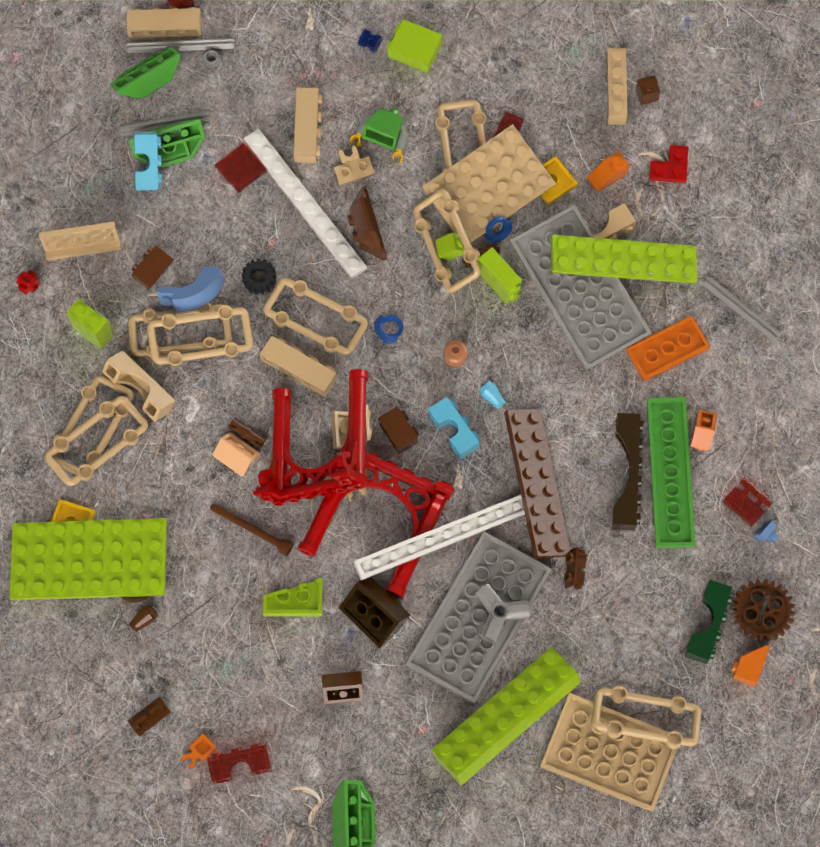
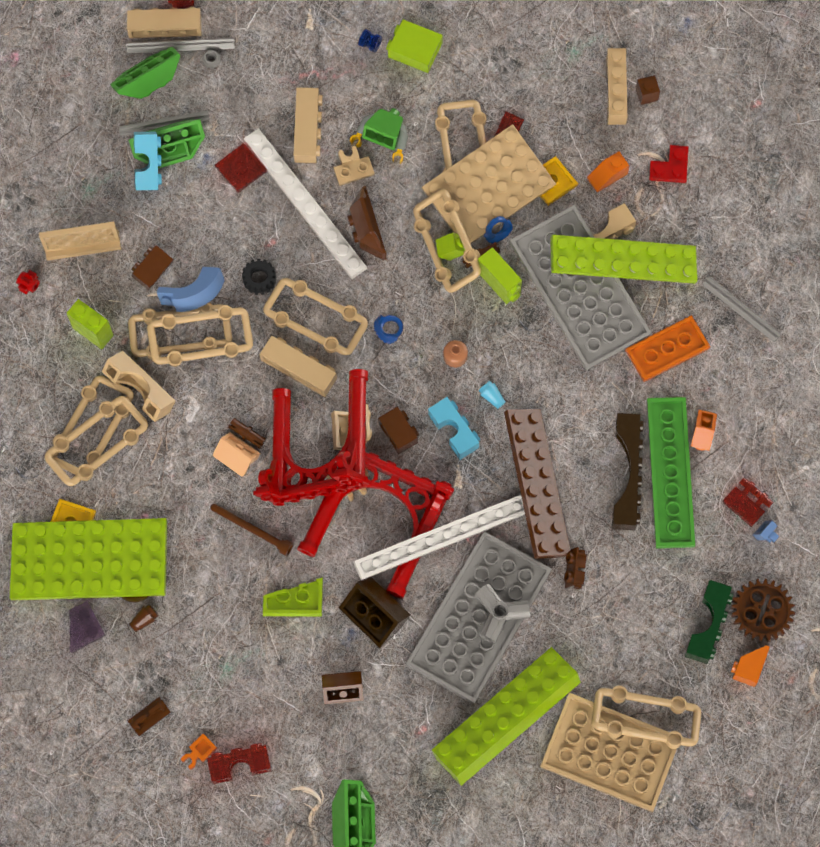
none -> clear purple wing [69,601,106,653]

